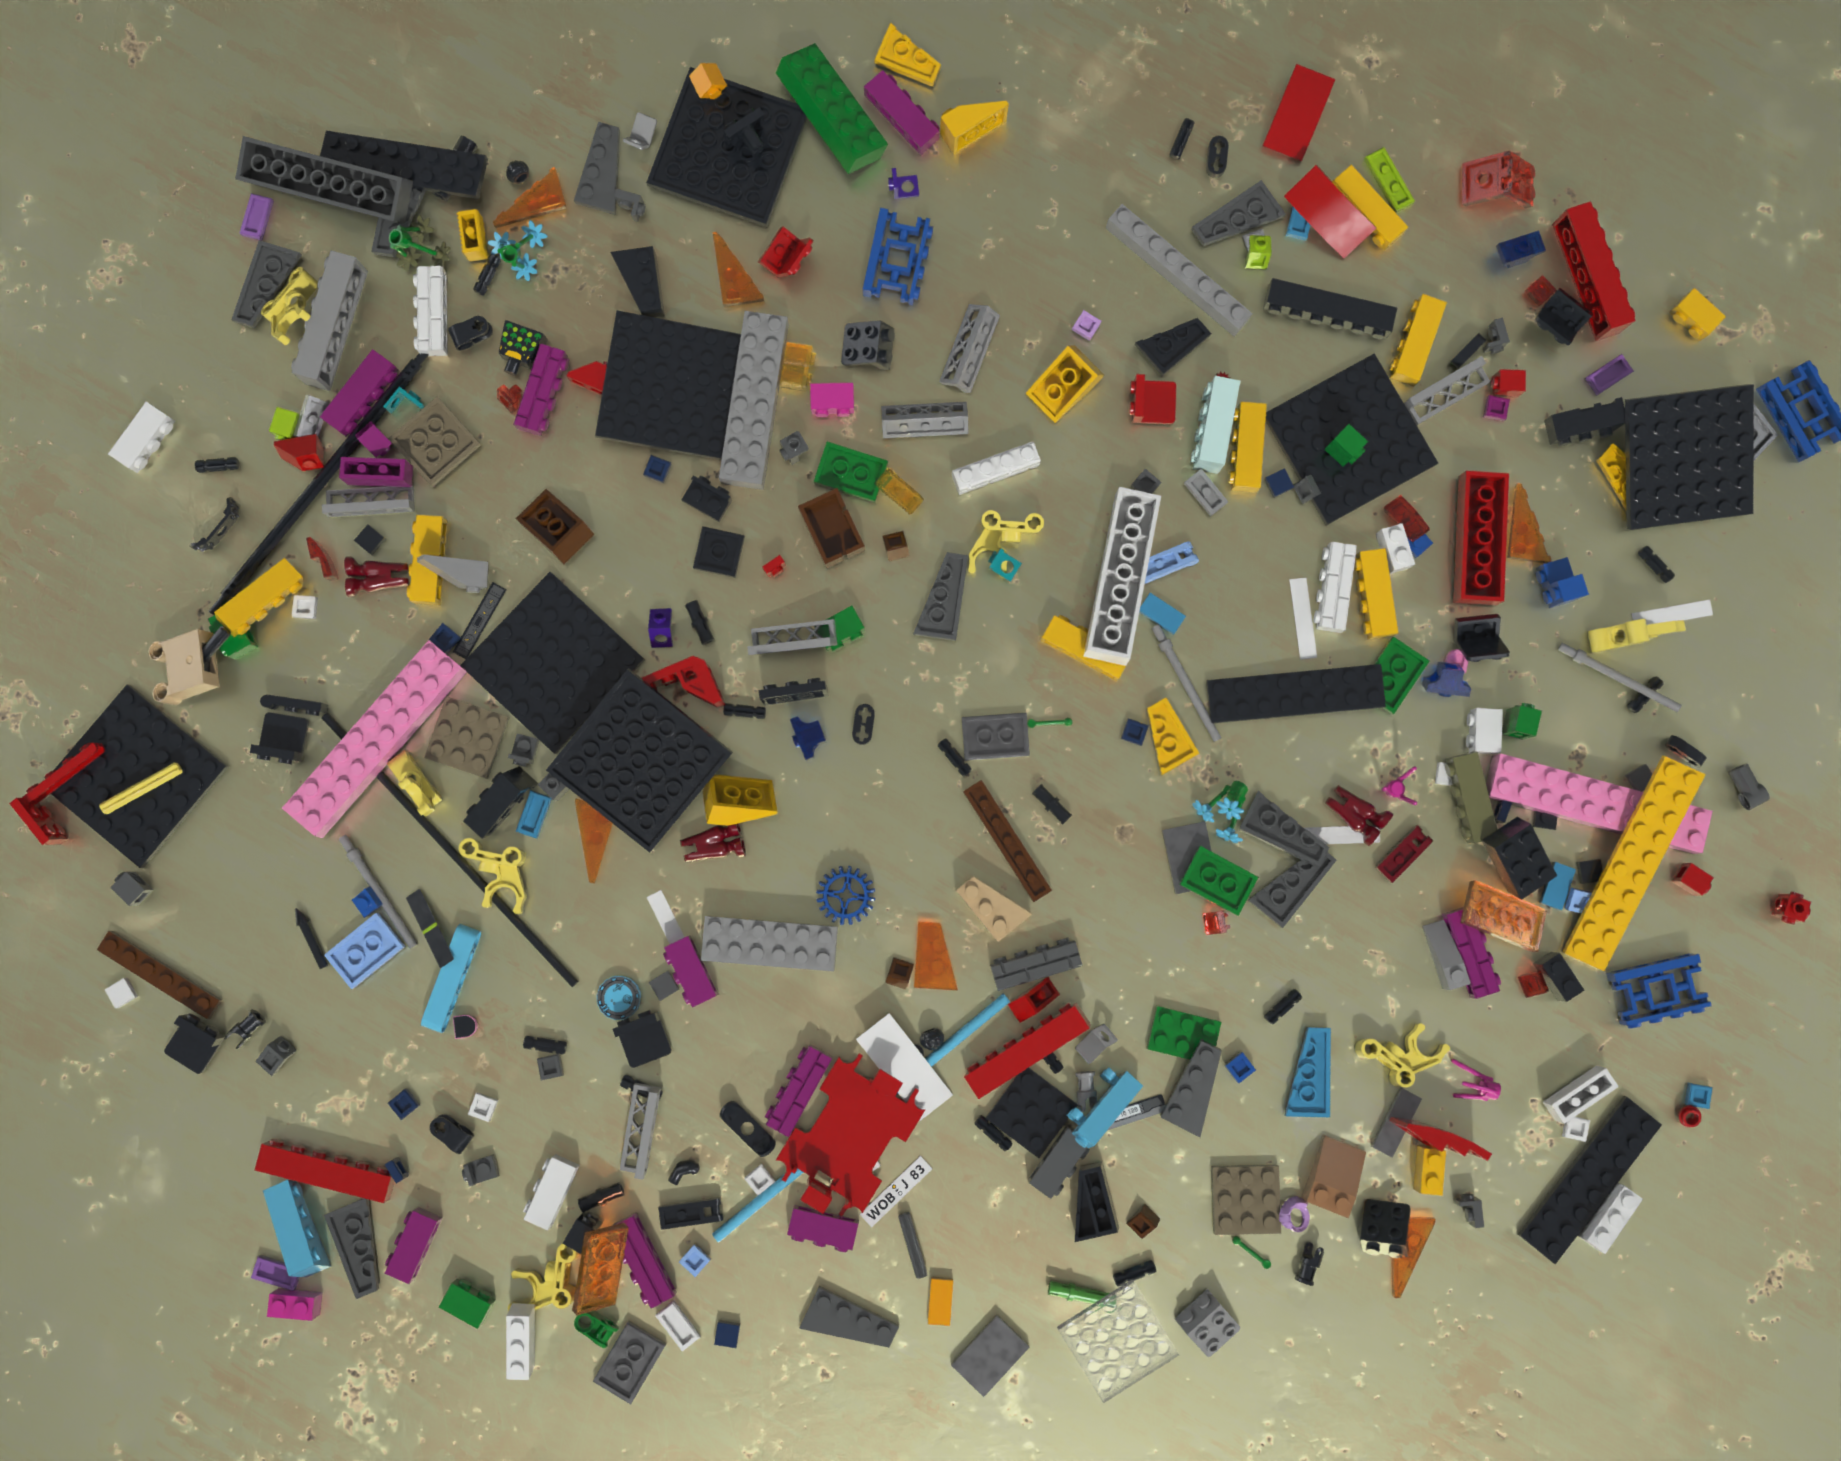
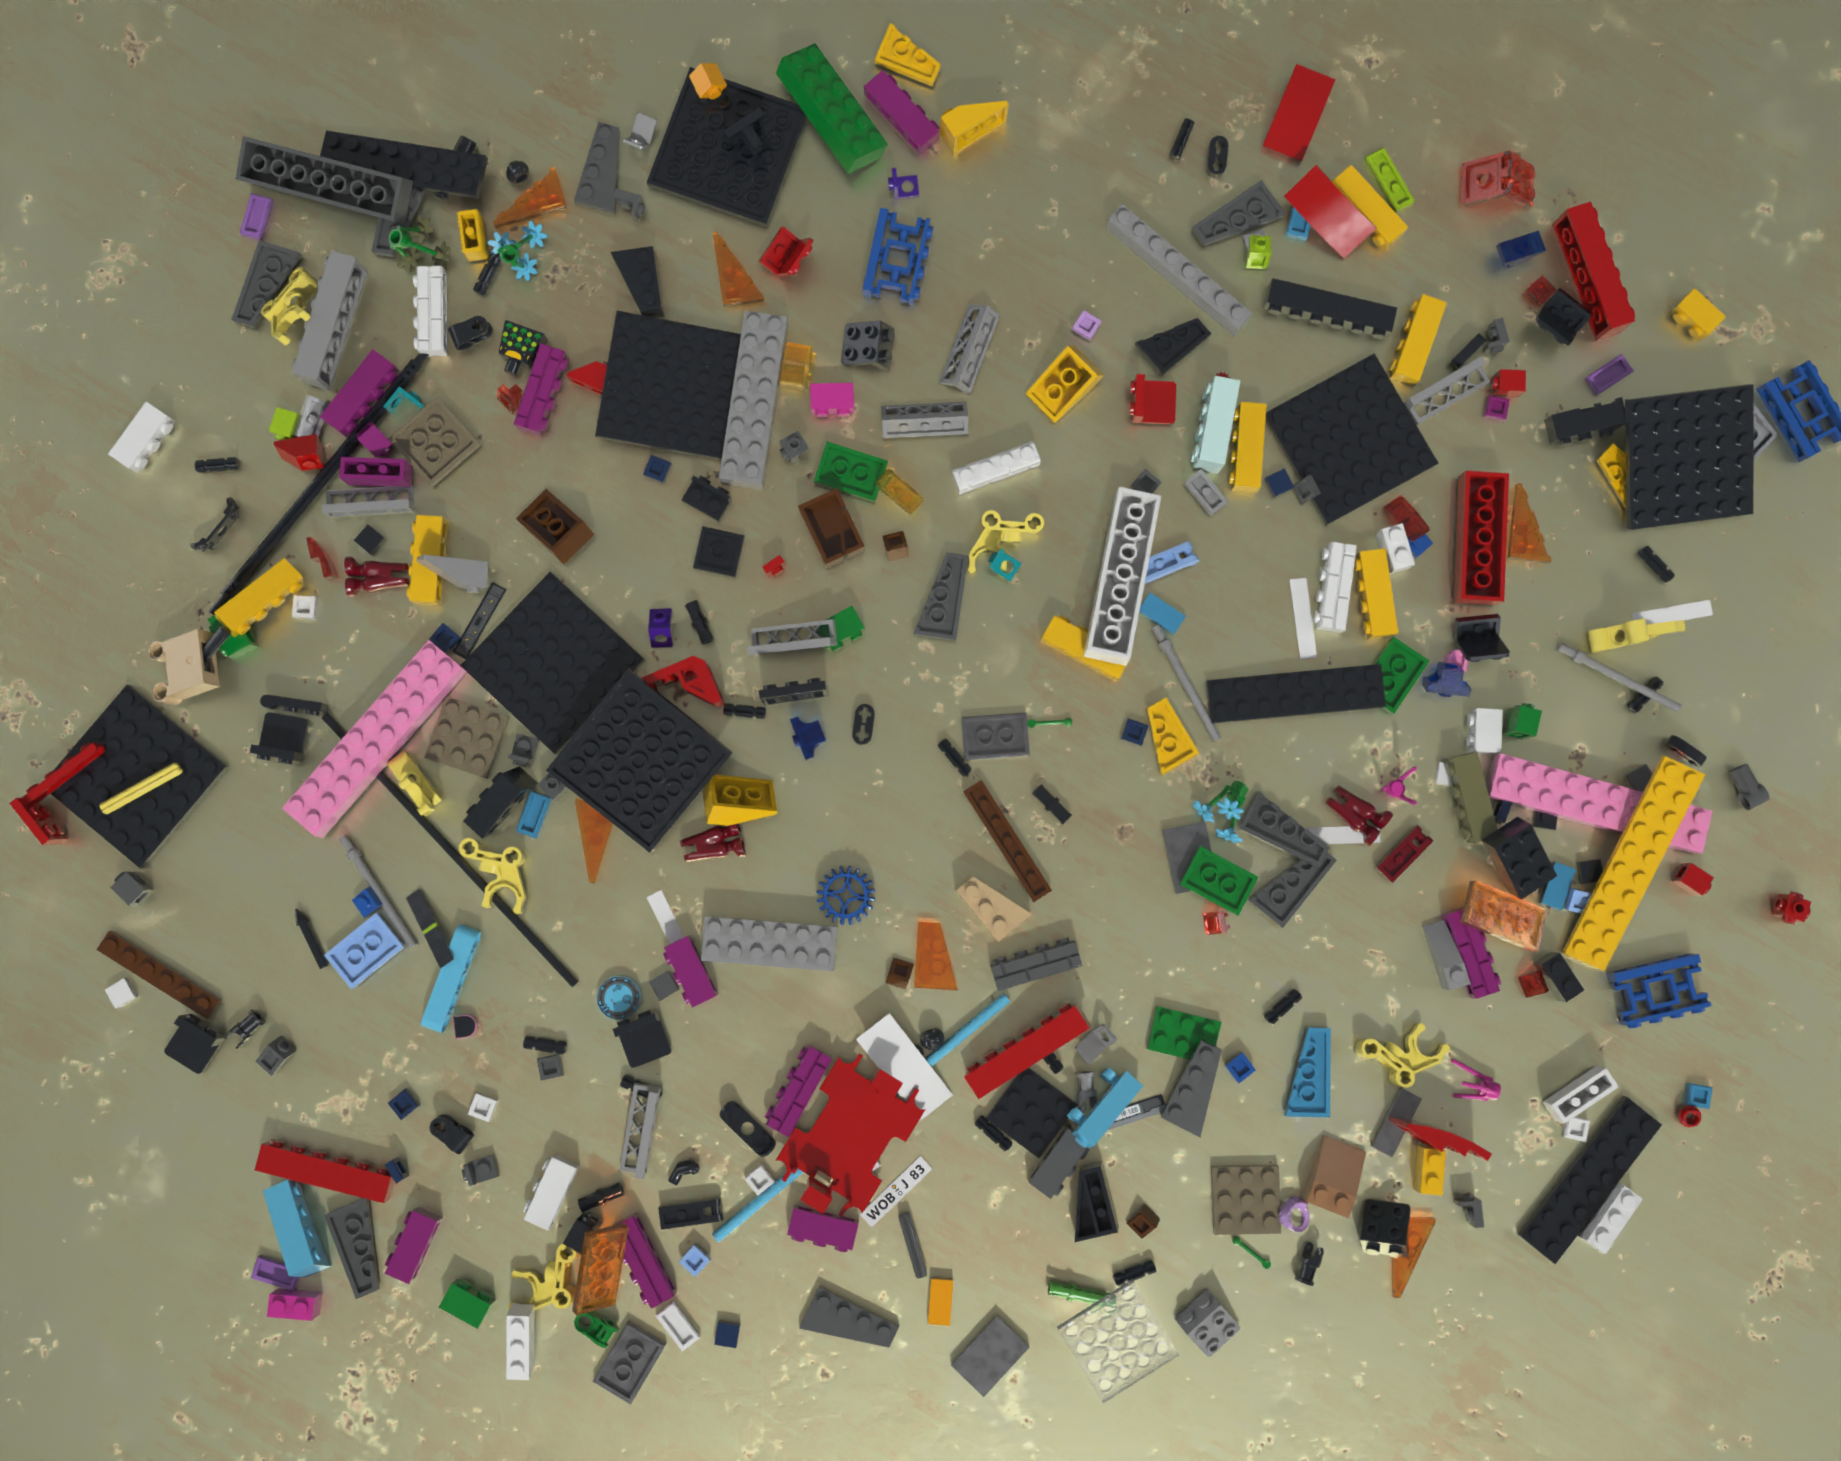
red slope [1008,977,1060,1023] -> none
green brick [1324,424,1368,467] -> none
blue brick [1536,557,1589,608] -> none

